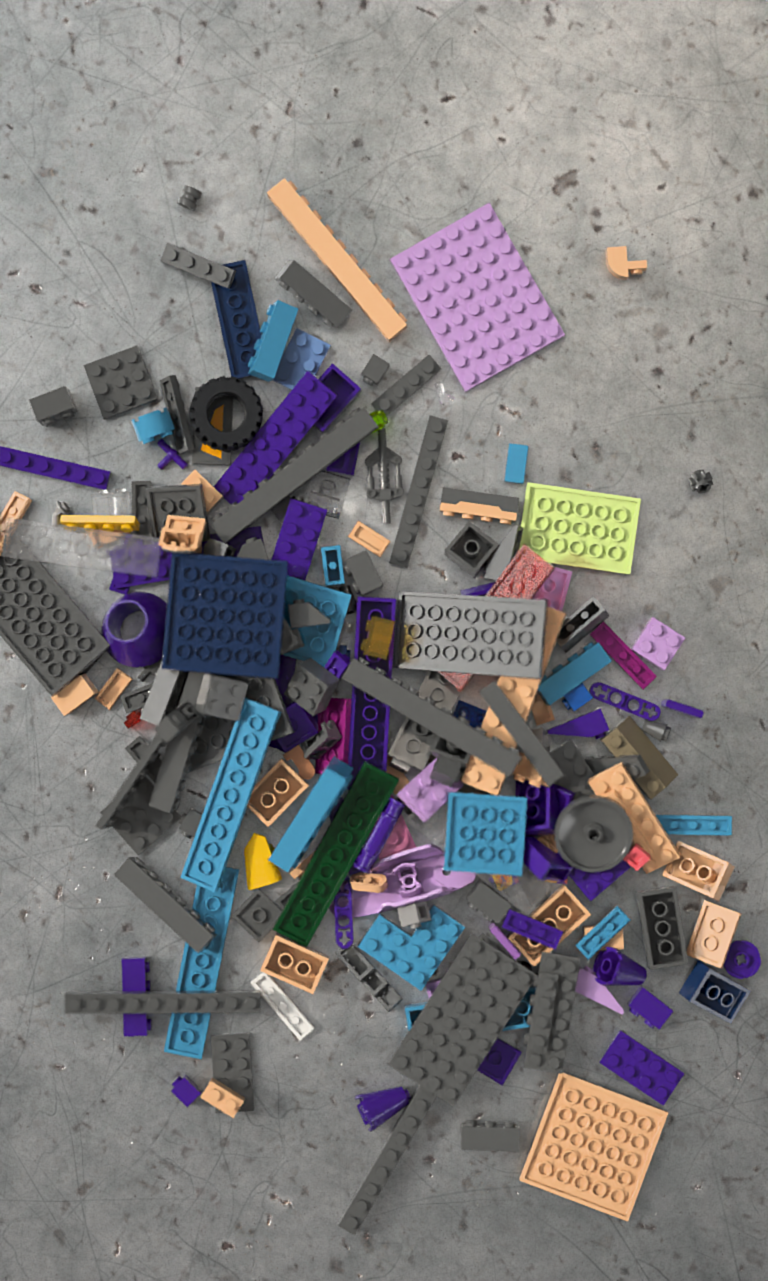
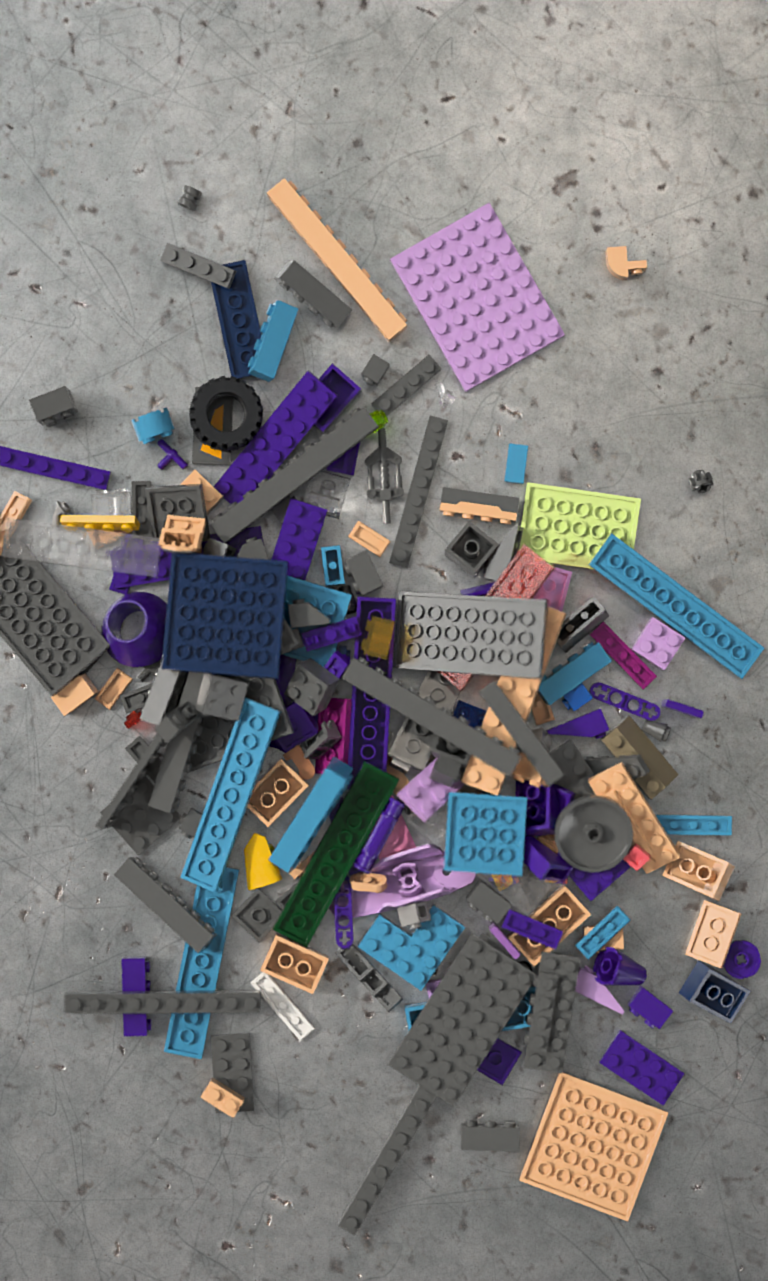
dark grey plate [84,345,158,420] -> none
dark grey plate [159,375,194,454] -> none
dark purple brick [171,1075,202,1107] -> none
medium blue plate [272,328,331,390] -> none
dark purple cone [355,1086,411,1132] -> none
dark grey brick [636,885,688,970] -> none
none -> dark purple plate [301,616,362,652]
none -> dark azure plate [588,534,764,679]

